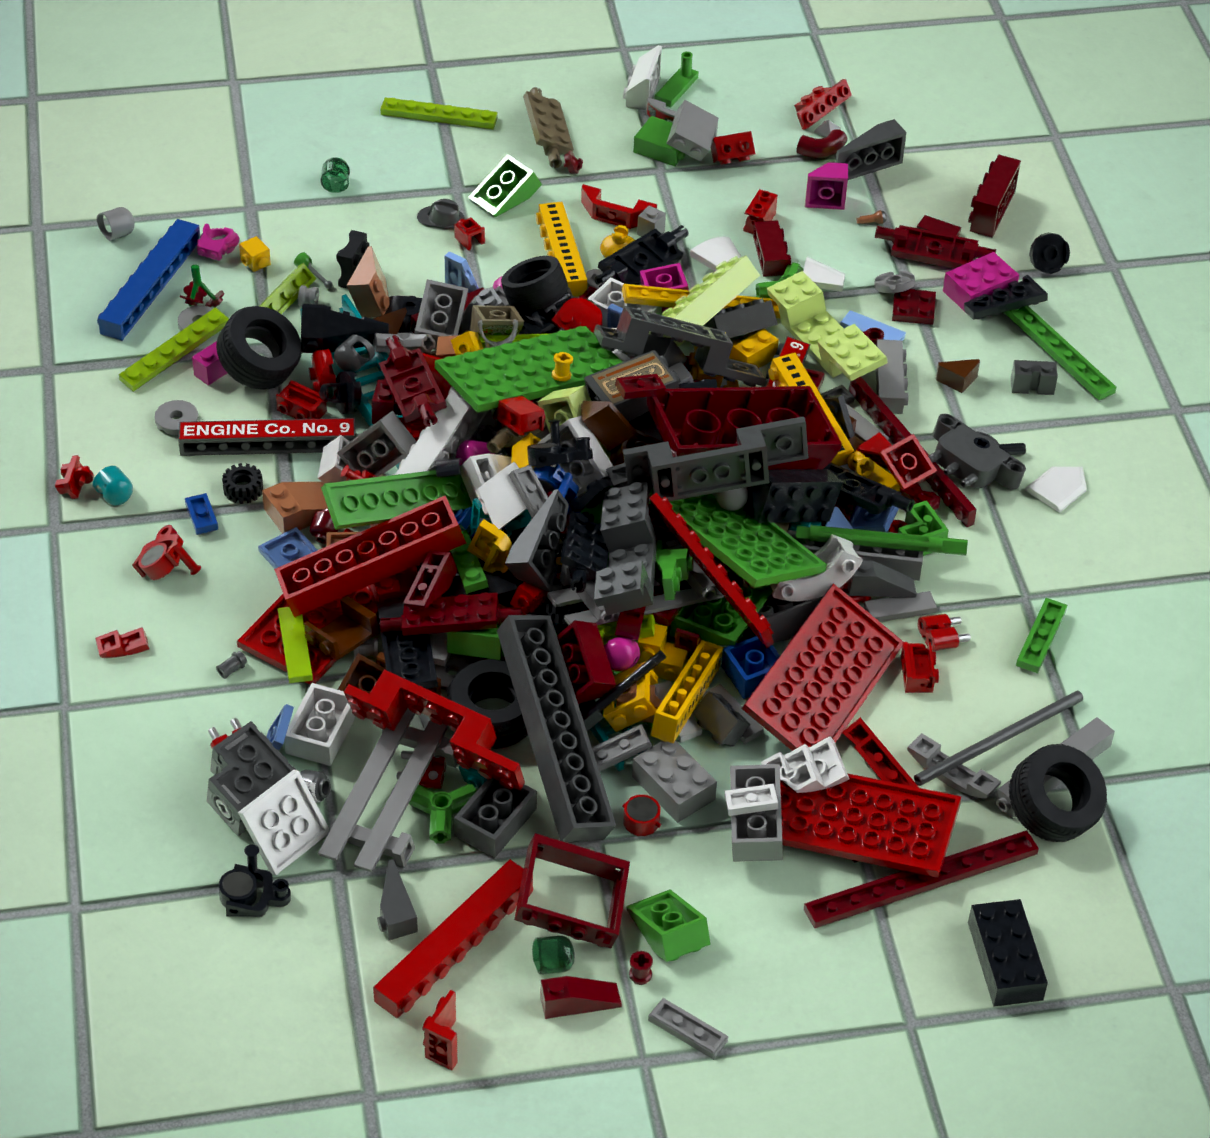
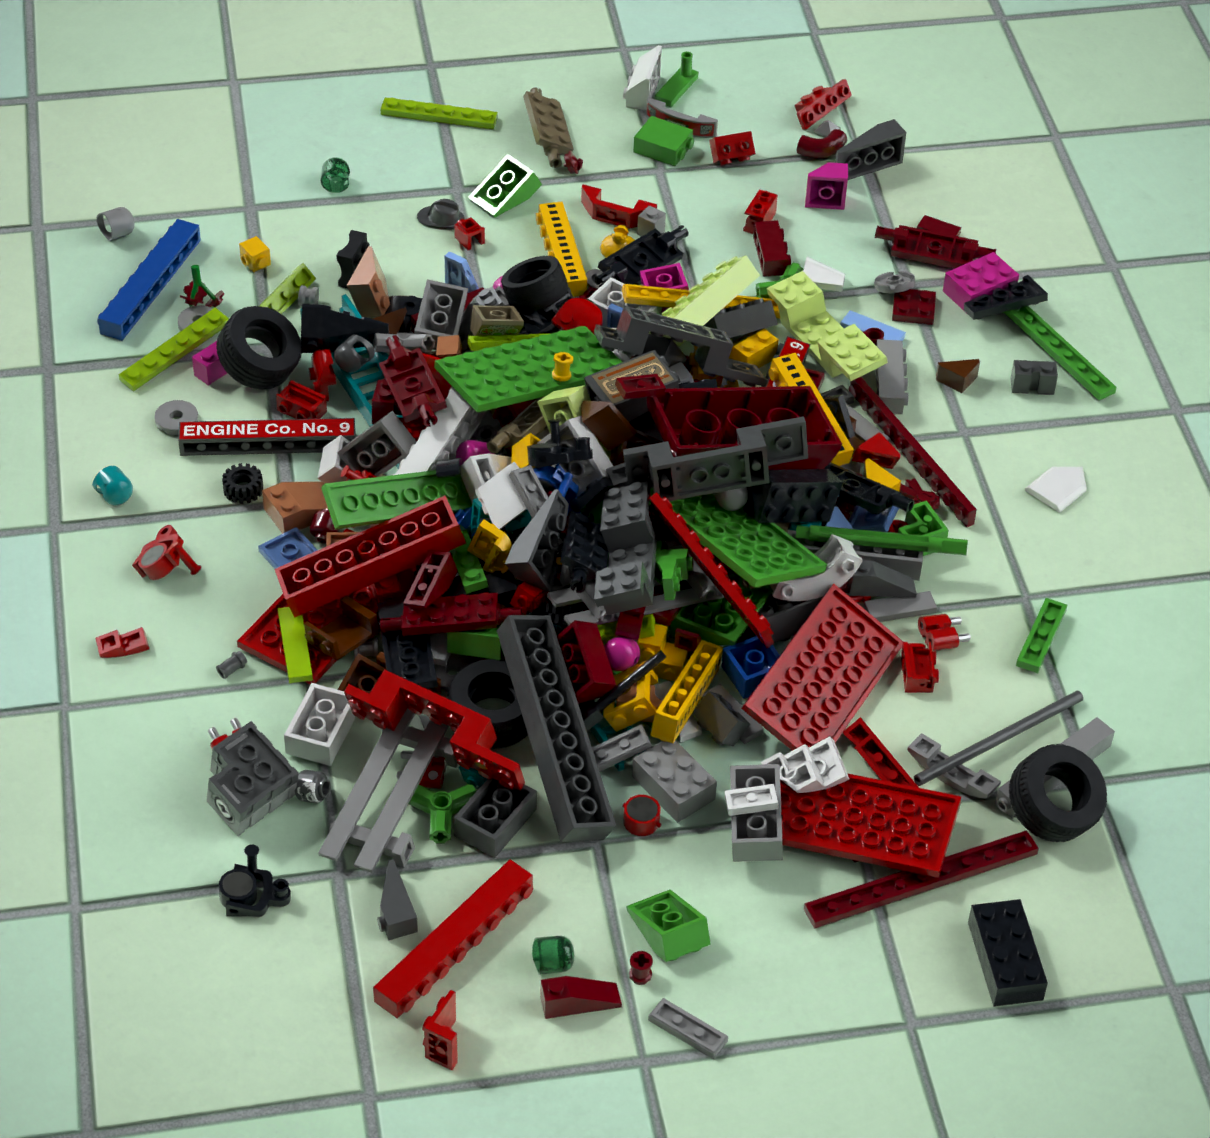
red hips [55,455,94,499] -> none
blue plate [185,493,218,535] -> none
dark pink piece [197,223,240,261] -> none
white plate [238,770,329,875] -> none
medium blue tile [266,704,294,750] -> none
hinge [294,252,333,289] -> none
black tile [319,371,362,414] -> none
yellow brick [450,331,484,355] -> none
light grey helmet [478,319,518,348] -> none
red hinge [498,396,545,436] -> none
dark red window [514,833,630,949] -> none
light grey brick [666,100,719,162] -> none
white slope [690,236,741,271] -> none
yellow bush [847,451,874,477] -> none
nougat piece [856,210,887,224] -> none
red slope [879,434,937,491] -> none
dark grey piece [929,414,1026,489] -> none
dark red brick [968,154,1021,238] -> none
black tile [1029,232,1070,274] -> none

